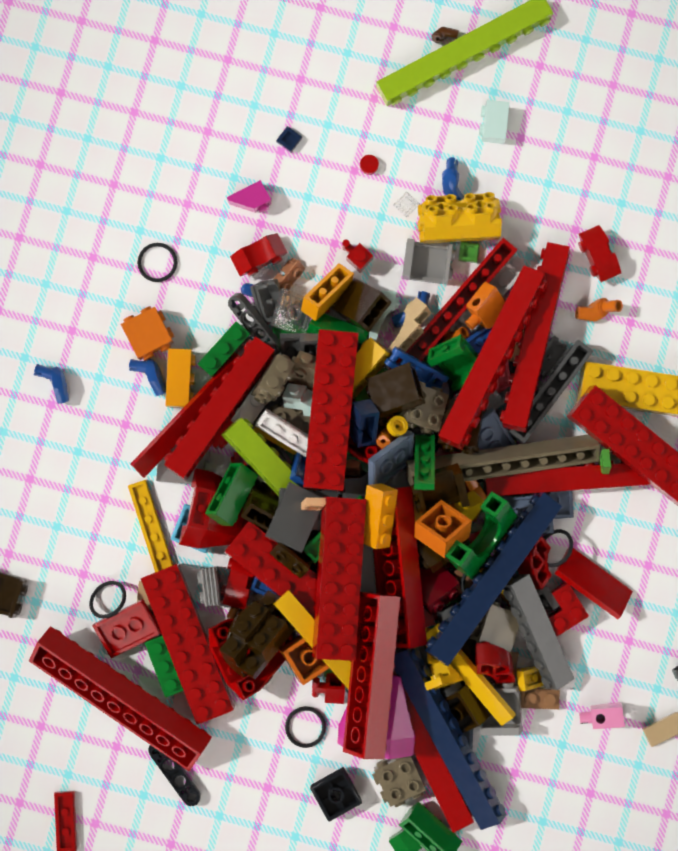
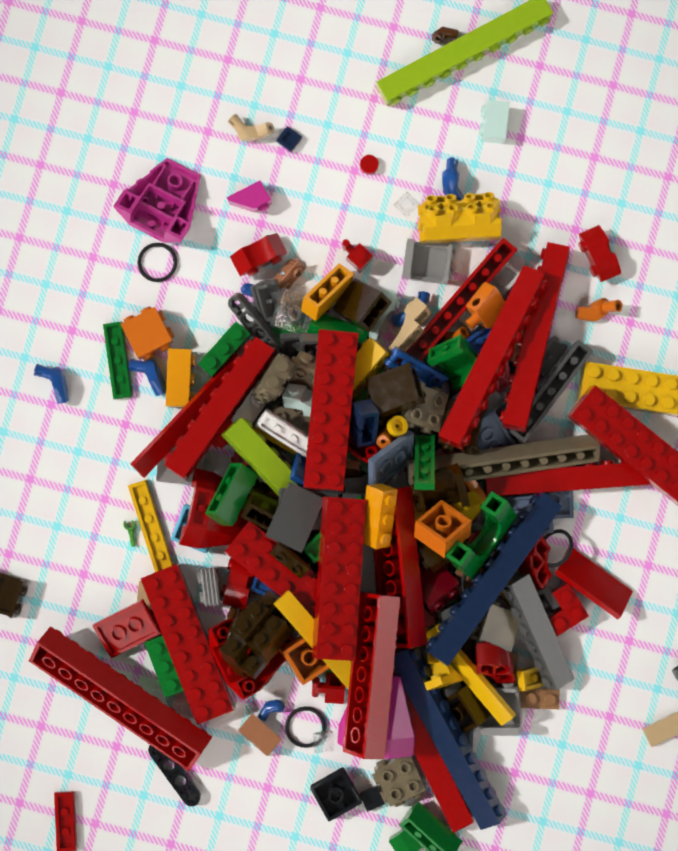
black tyre [89,581,126,619] -> none
light nougat tile [301,498,326,511] -> none
bright green tile [458,242,480,263] -> none
bright pink torso [579,702,625,729] -> none
bright green tile [599,449,611,474] -> none
none -> green tile [103,321,133,400]
none -> dark pink wedge [113,158,201,243]
none -> bright green hand [123,520,136,547]
none -> tan arm [228,114,274,142]
none -> nougat hinge [237,713,282,756]
none -> blue arm [257,699,285,721]
none -> clear tile [313,730,335,754]
none -> black tile [359,785,385,812]

